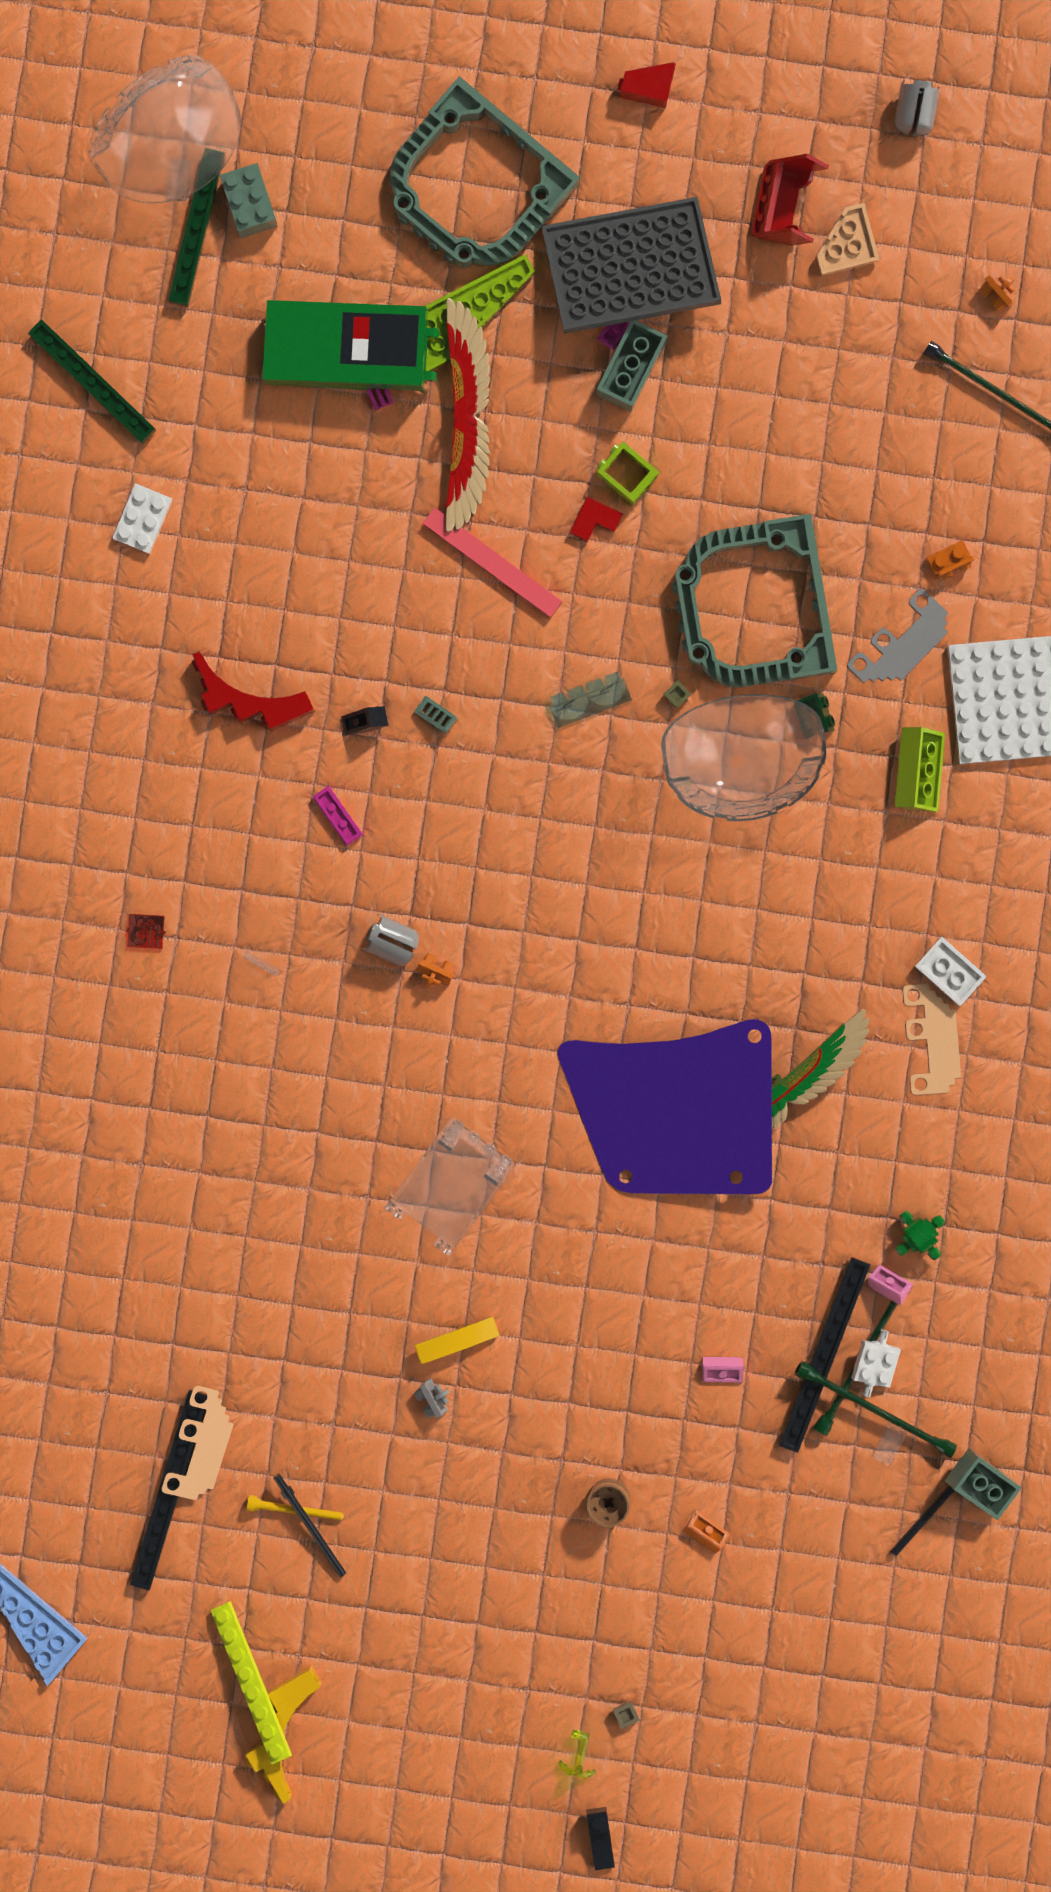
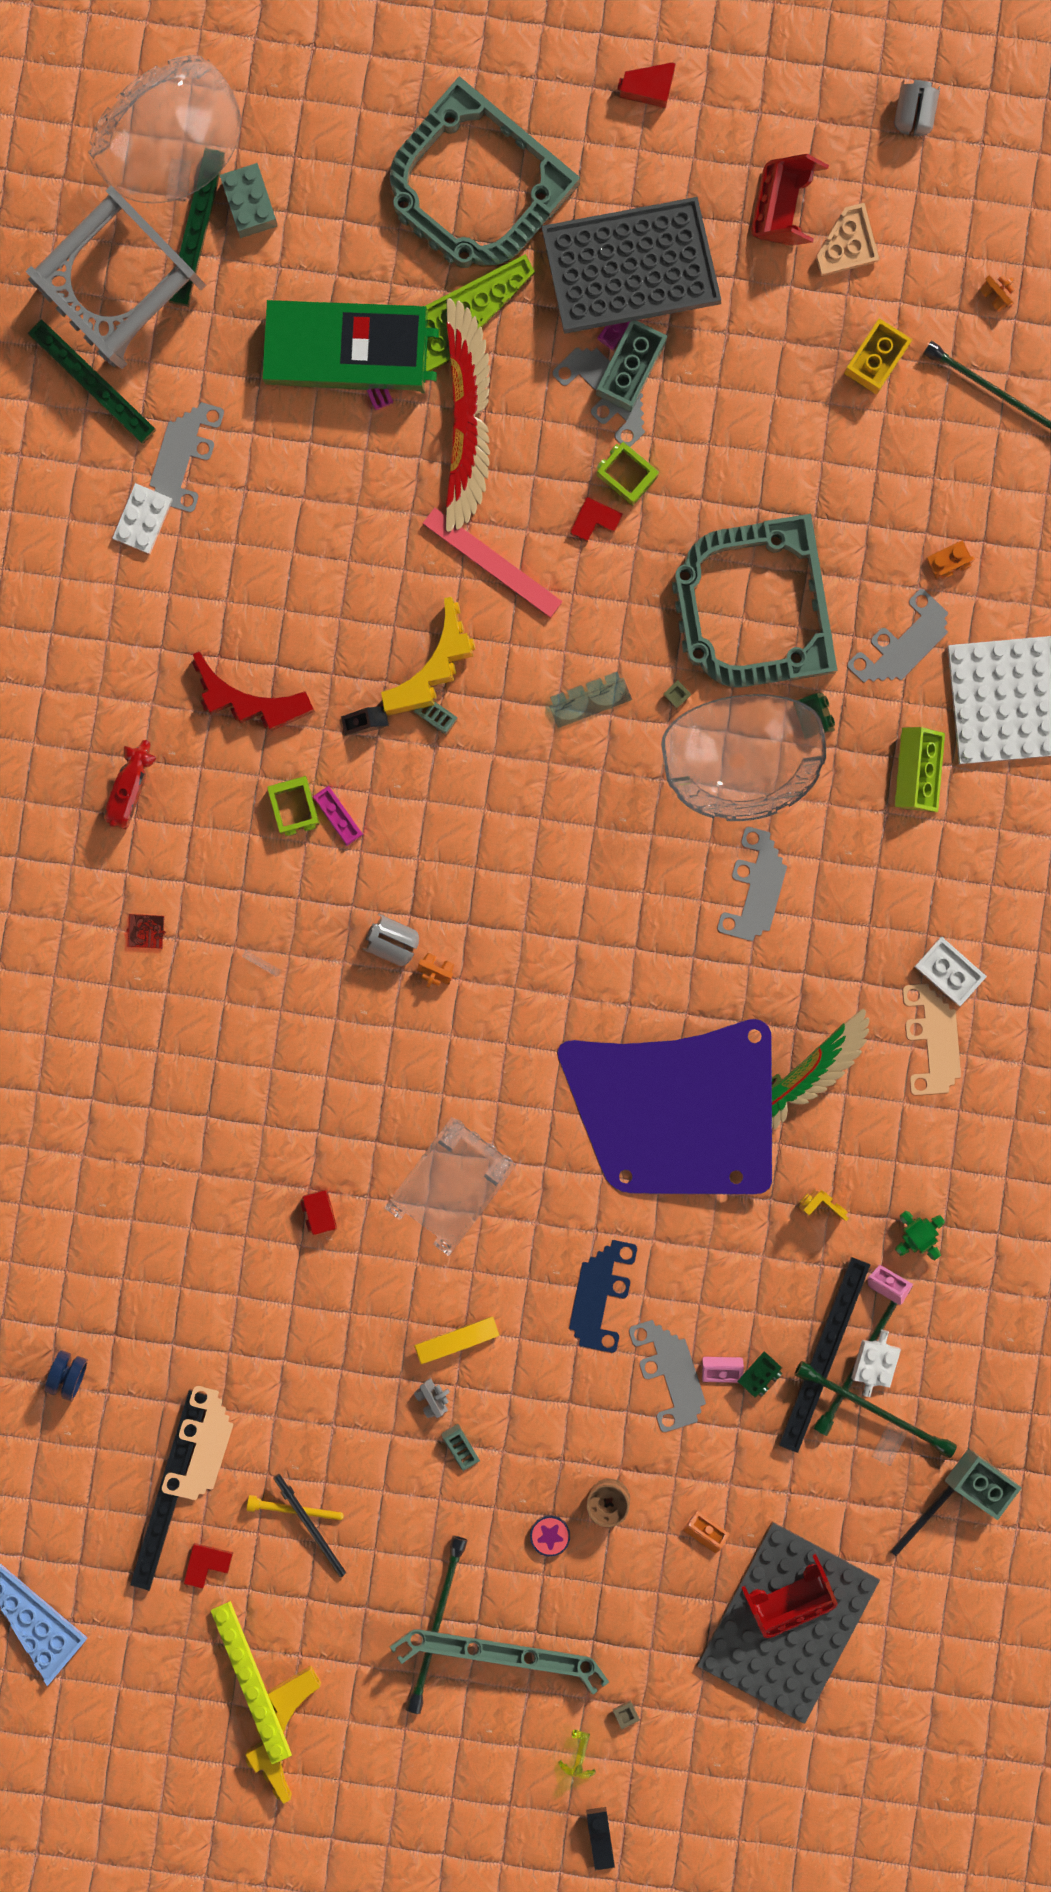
none -> light grey arch [25,186,206,369]
none -> dark blue wheel [44,1350,88,1402]
none -> red animal [104,740,156,829]
none -> light grey piece [150,402,224,512]
none -> red tile [184,1543,233,1588]
none -> lime window [267,776,320,837]
none -> red brick [300,1189,337,1235]
none -> yellow arch [381,597,476,716]
none -> sand green piece [389,1629,609,1694]
none -> dark green hose [405,1536,468,1714]
none -> sand green slope [441,1424,480,1471]
none -> tile [530,1515,570,1557]
none -> light grey piece [553,347,645,447]
none -> dark blue piece [569,1240,637,1353]
none -> light grey piece [629,1320,706,1432]
none -> dark grey plate [697,1521,880,1724]
none -> light grey piece [718,827,787,941]
none -> dark green bracket [737,1351,783,1398]
none -> red windscreen [741,1554,838,1638]
none -> yellow bracket [799,1189,849,1222]
none -> yellow brick [844,318,913,395]

